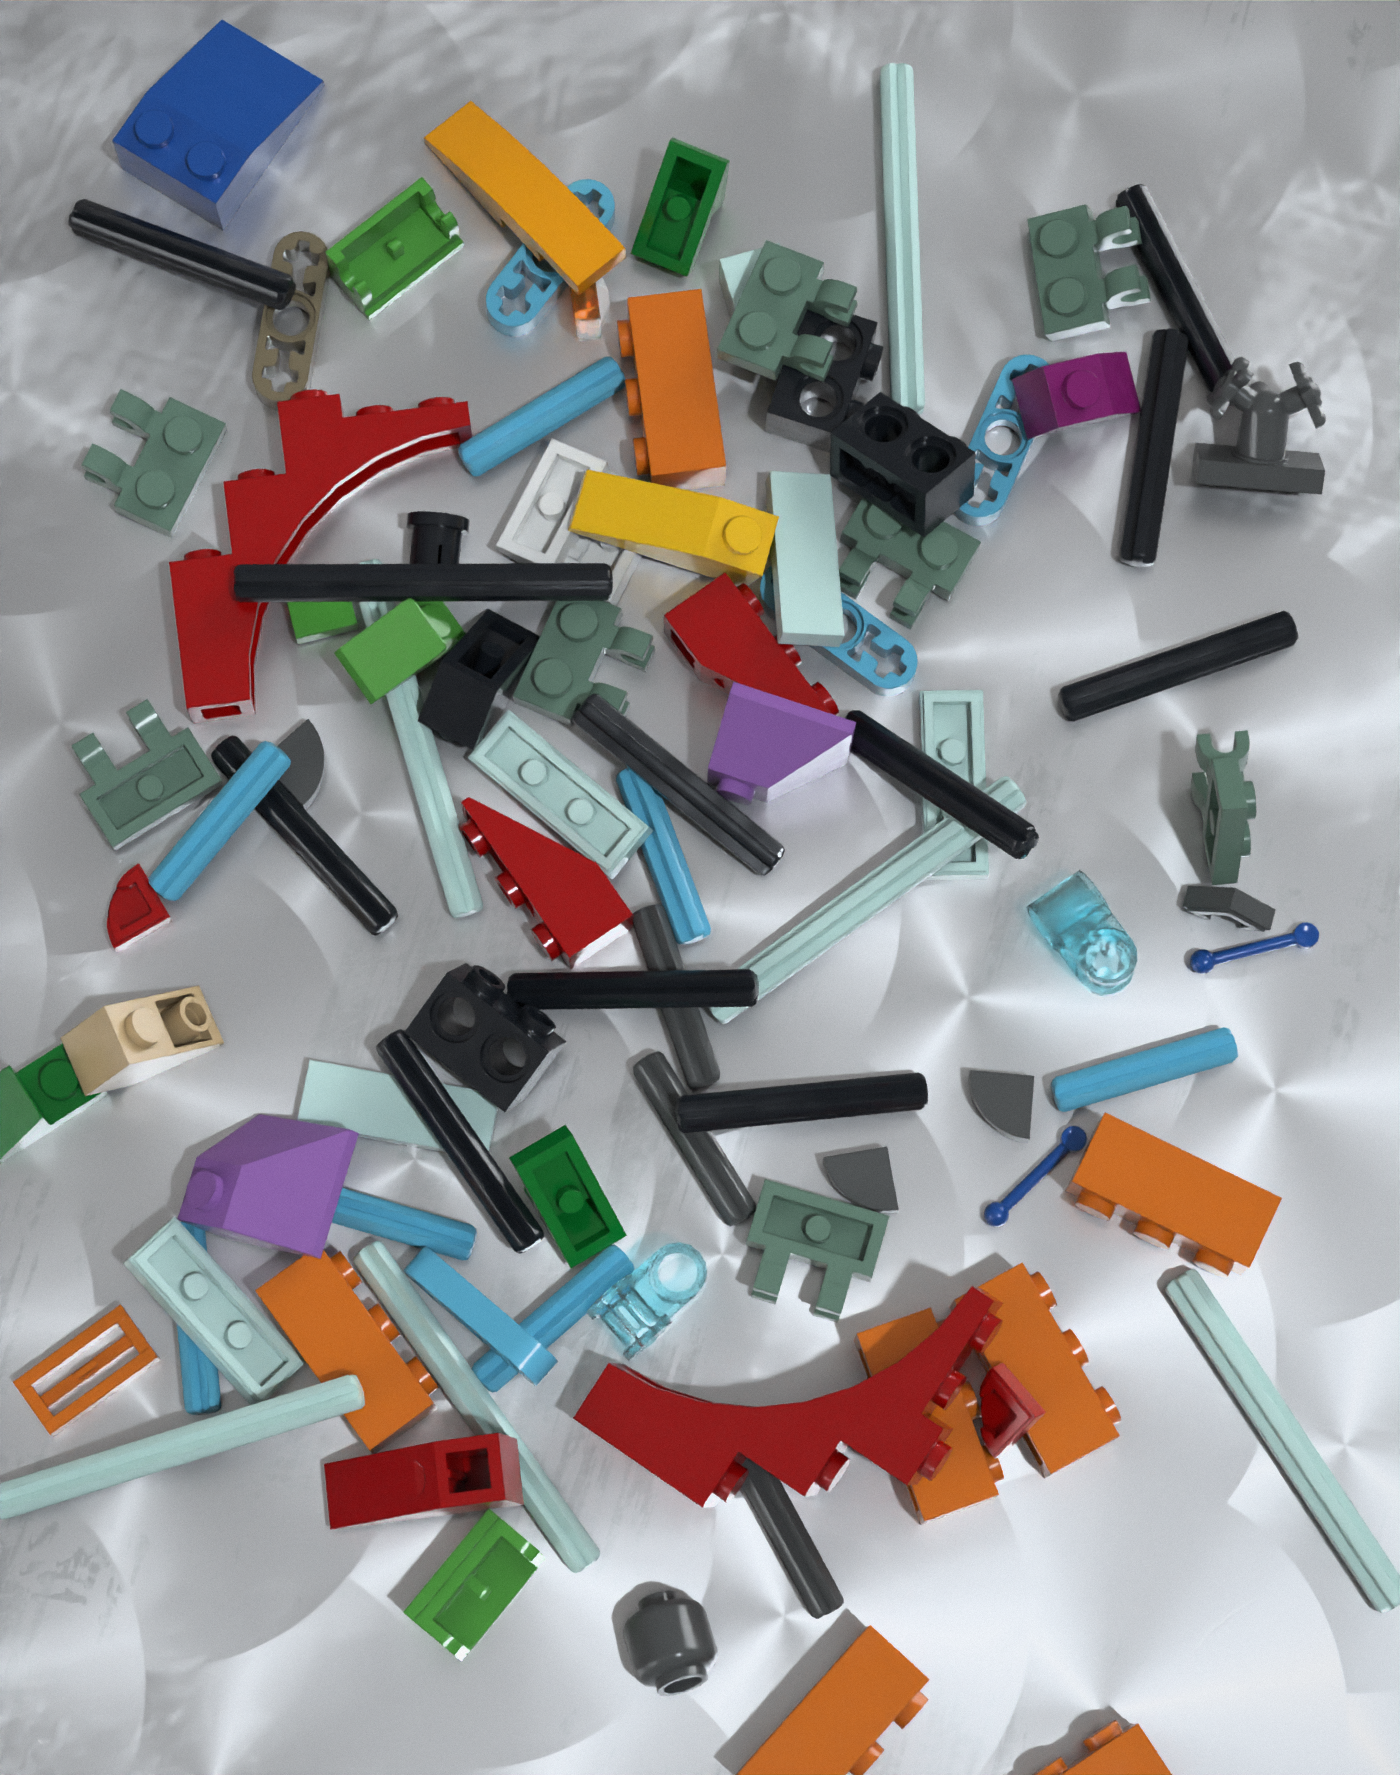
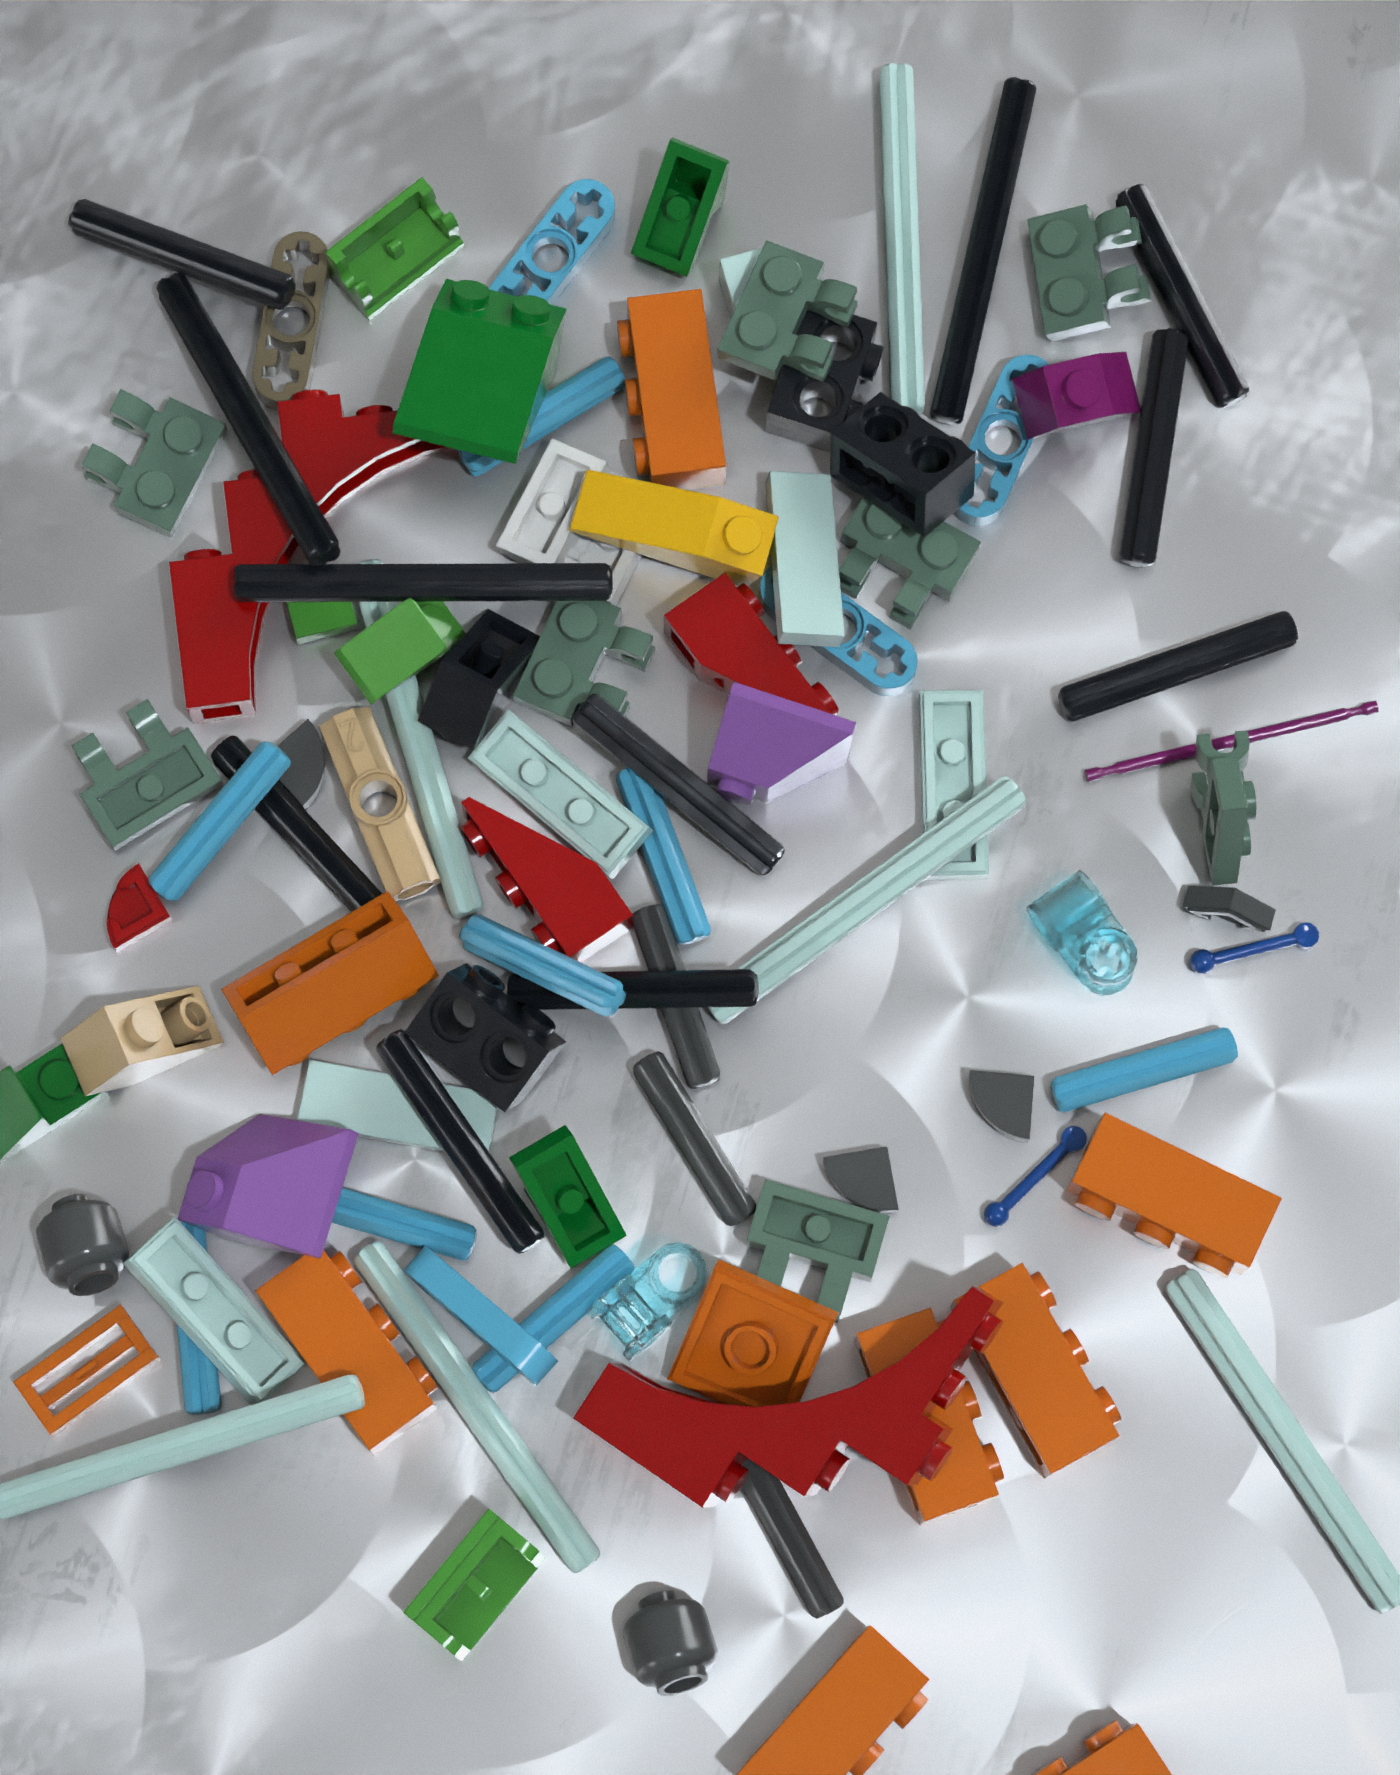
blue slope [112,19,325,231] -> none
red slope [324,1433,524,1530] -> none
black bush [406,511,470,564] -> none
light orange slope [424,101,626,296] -> none
clear orange tile [569,278,610,341] -> none
black axle [675,1072,928,1133] -> none
black axle [845,710,1039,859] -> none
red tile [979,1363,1046,1459] -> none
dark grey piece [1192,357,1326,495] -> none
none -> dark grey head [36,1194,129,1296]
none -> black axle [156,273,341,567]
none -> orange brick [221,891,439,1075]
none -> tan piece [319,706,441,901]
none -> green slope [392,279,567,464]
none -> medium azure axle [459,914,626,1017]
none -> orange tile [667,1259,839,1407]
none -> black axle [930,77,1037,425]
none -> magenta piece [1084,700,1379,782]

